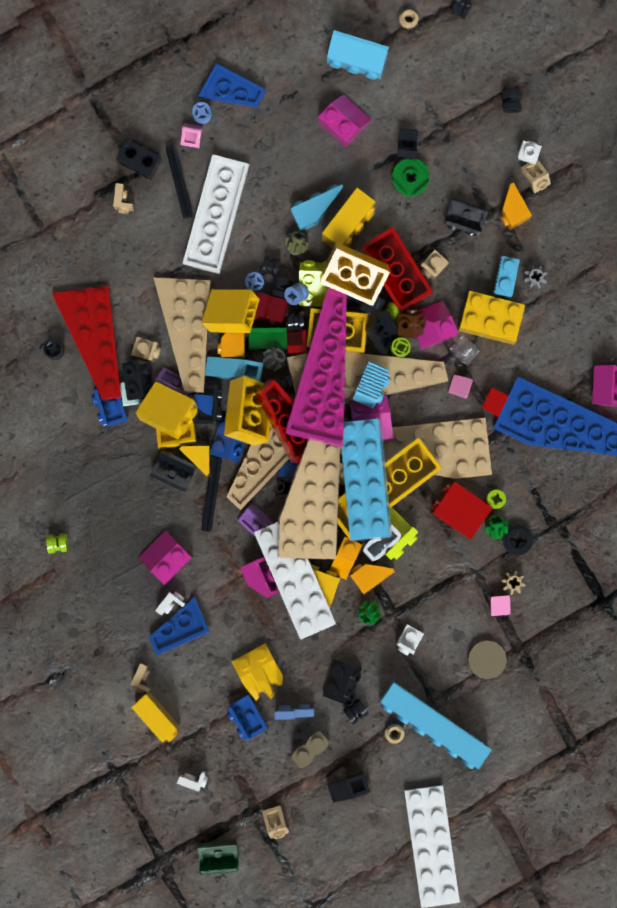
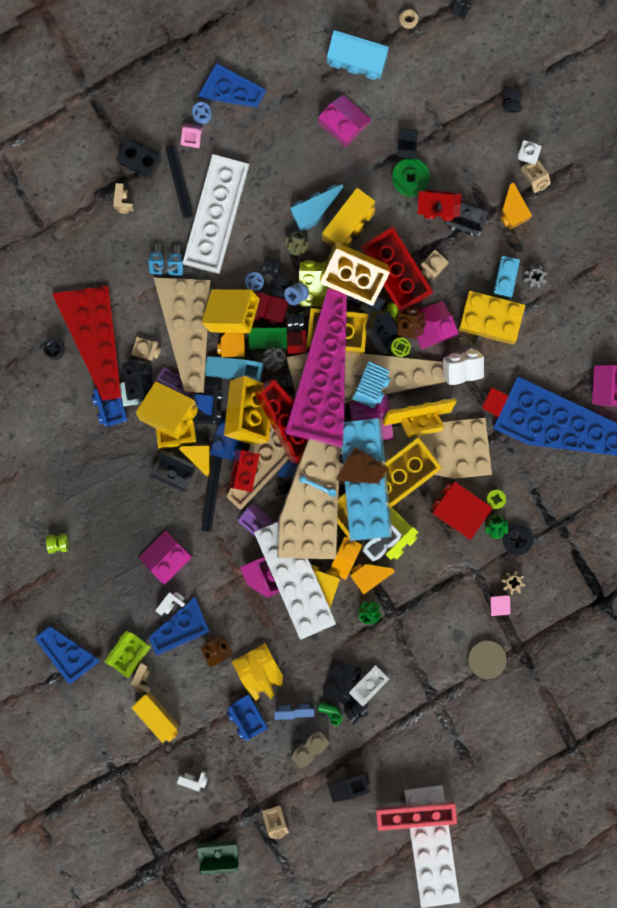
medium azure brick [379,681,491,769] -> none
tan plate [385,724,404,744] -> none
white bracket [396,624,424,656] -> none
bright pink slope [448,375,473,399] -> none
none -> blue wing [35,626,101,685]
none -> lime bracket [105,631,151,678]
none -> dark azure piece [148,244,183,275]
none -> reddish brown brick [200,635,234,668]
none -> red brick [228,450,260,492]
none -> medium azure hinge [299,475,336,497]
none -> green arm [318,702,342,726]
none -> reddish brown wing [335,447,389,484]
none -> white plate [349,666,389,706]
none -> coral brick [376,801,457,831]
none -> yellow bracket [382,398,457,438]
none -> red brick [417,190,461,221]
none -> white brick [443,349,484,385]

